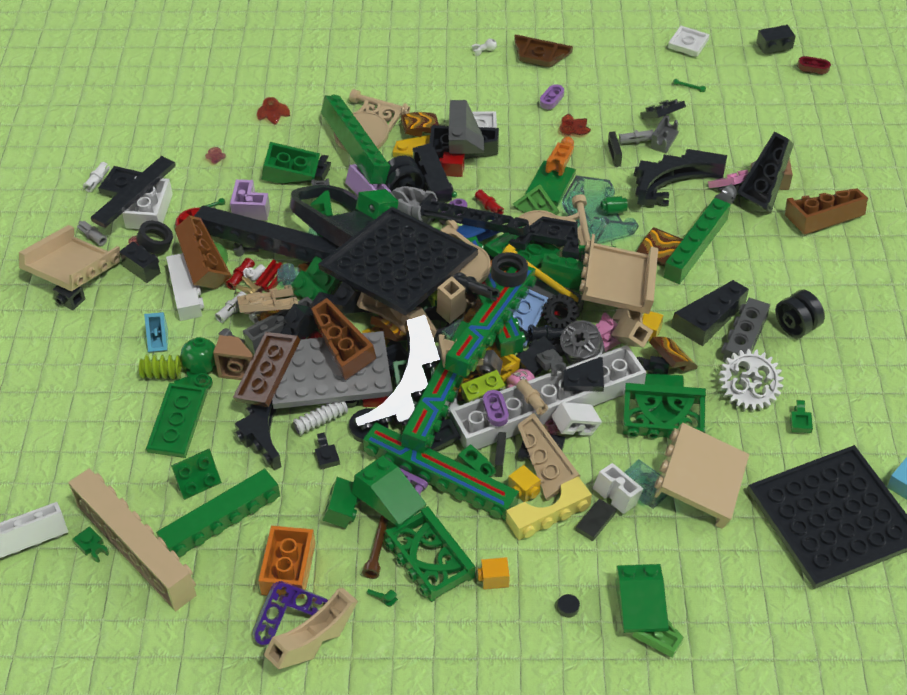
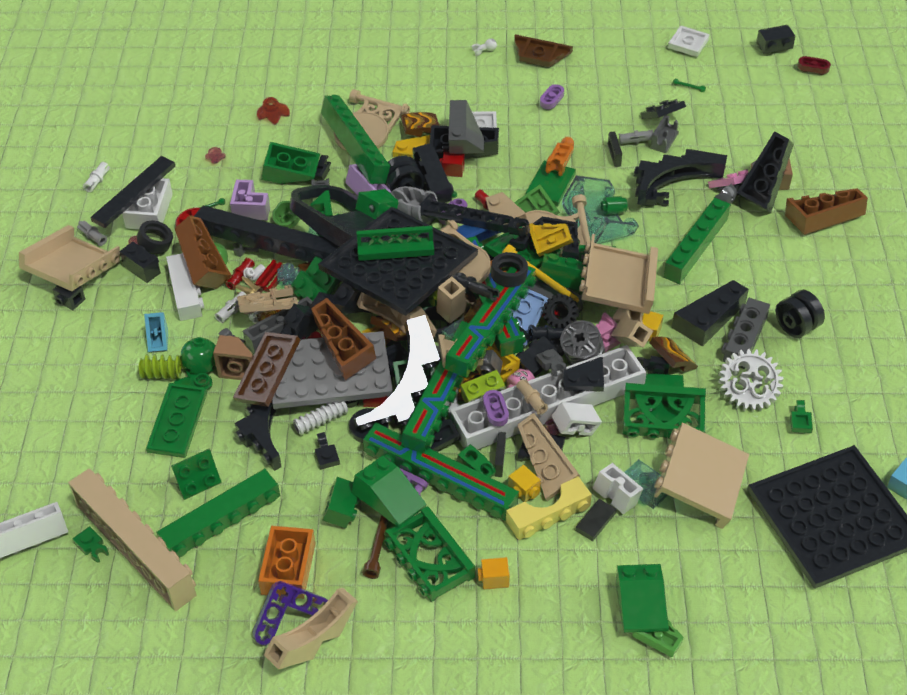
black plate [98,166,142,196] -> none
green hand [367,589,398,607] -> none
black tile [557,594,580,617] -> none
clear red plate [559,114,591,135] -> none
slope [636,227,683,267] -> none
none -> bright green helmet [272,201,300,228]
none -> green fence [357,226,434,261]
none -> tan wing [486,192,527,225]
none -> yellow wing [529,223,573,257]

